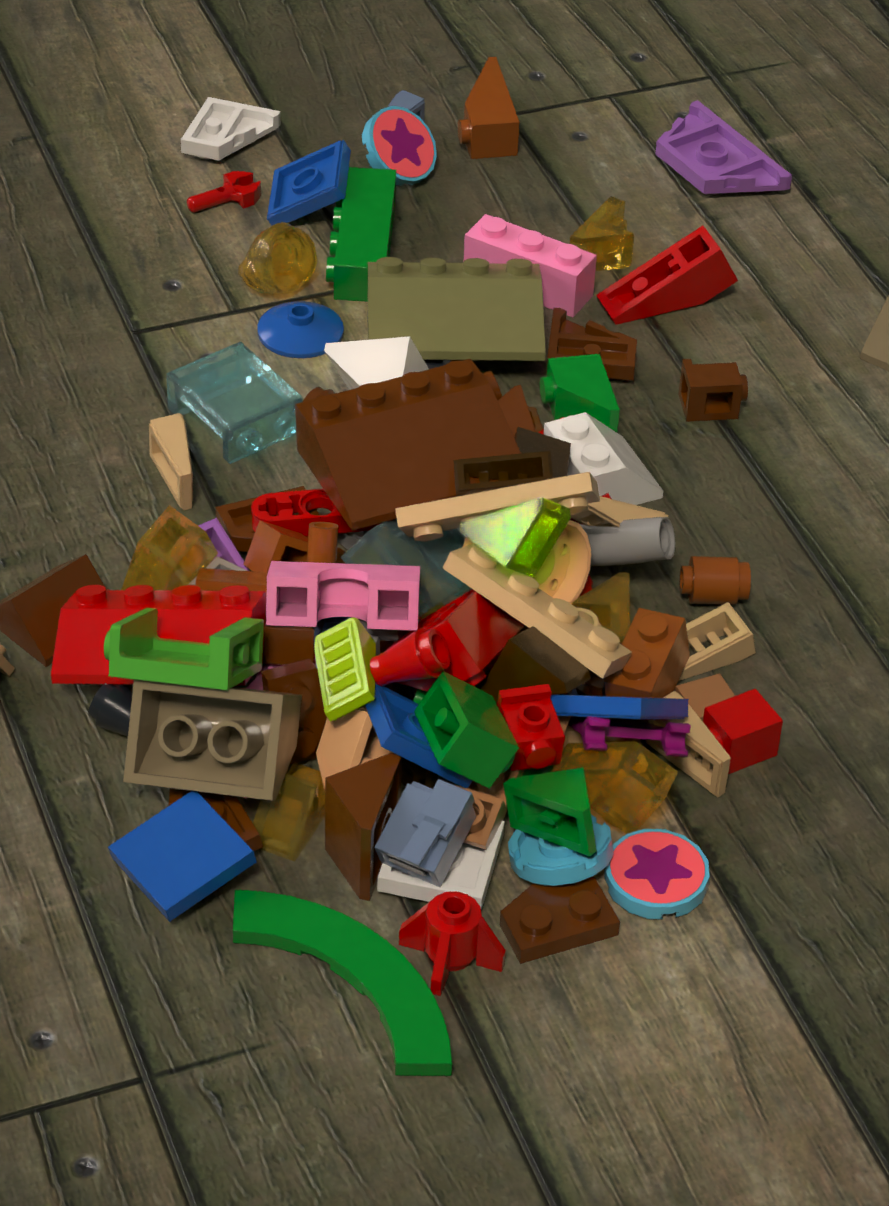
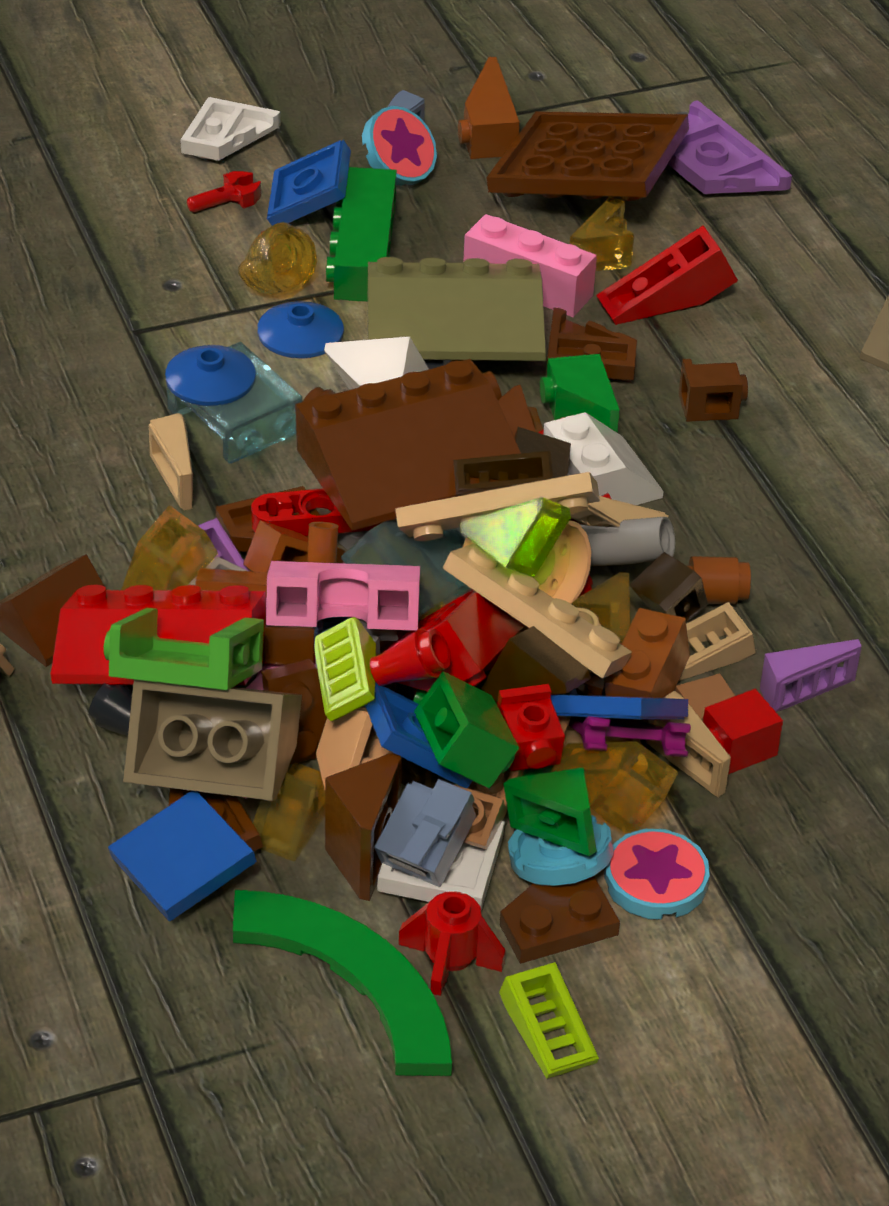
none -> blue dish [165,345,256,406]
none -> reddish brown plate [486,111,689,201]
none -> lime slope [499,962,599,1079]
none -> dark brown slope [630,552,708,624]
none -> medium lavender slope [760,639,862,711]

